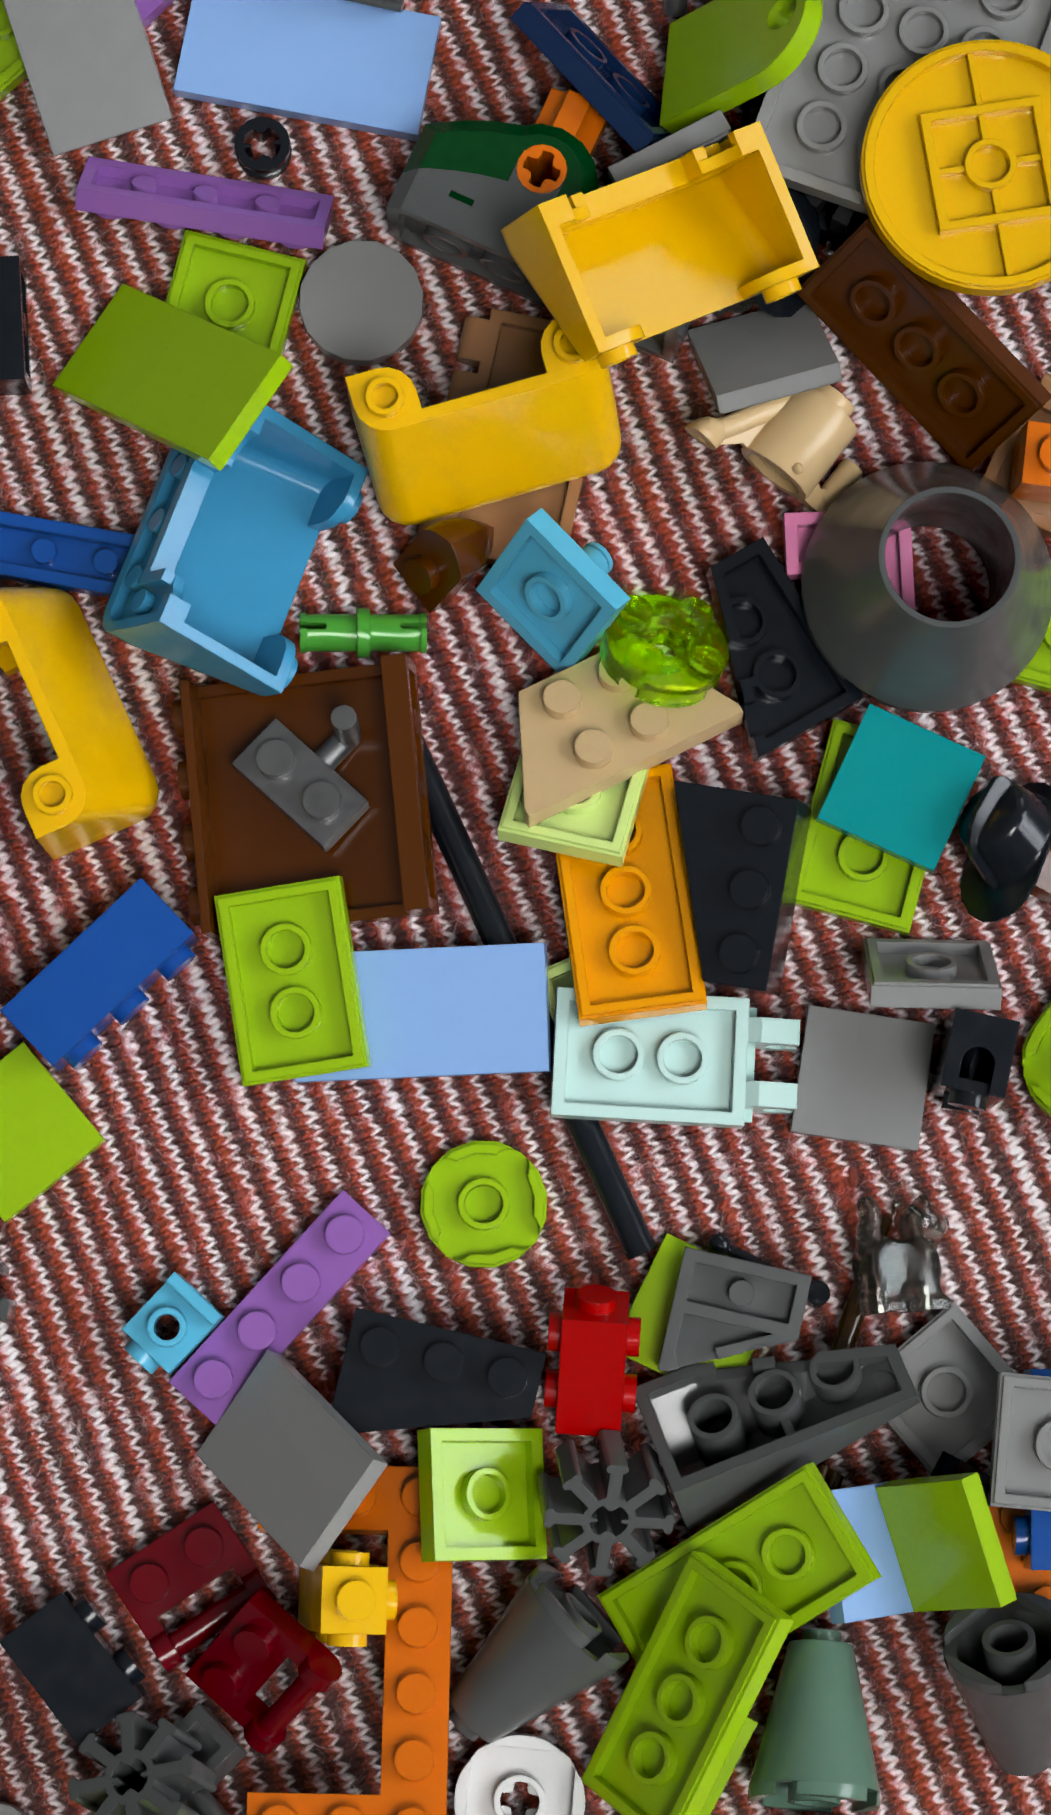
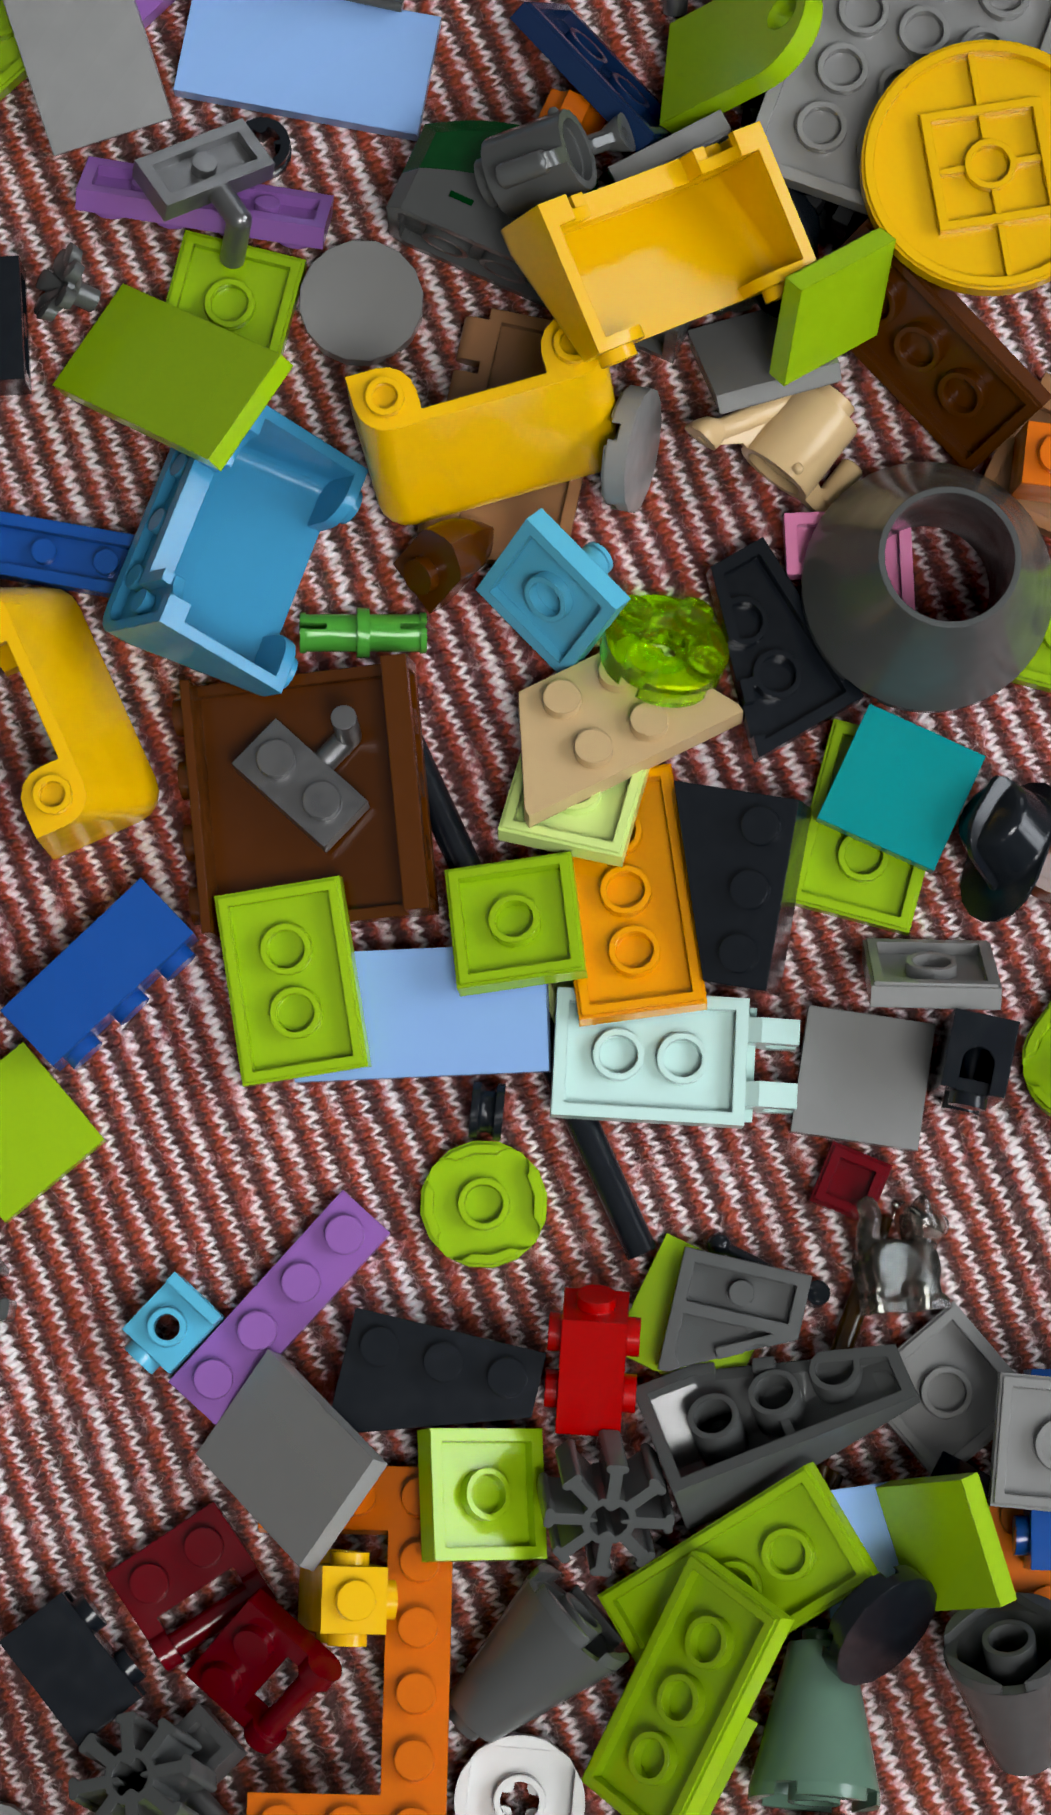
none -> dark grey plant [34,242,101,322]
none -> flat silver plate [132,118,275,269]
none -> lime tile [444,851,588,997]
none -> black bush [468,1081,506,1141]
none -> dark grey piece [474,107,636,218]
none -> light grey tile [601,385,662,513]
none -> lime tile [769,228,896,386]
none -> dark red tile [808,1141,893,1226]
none -> black tile [822,1565,937,1686]

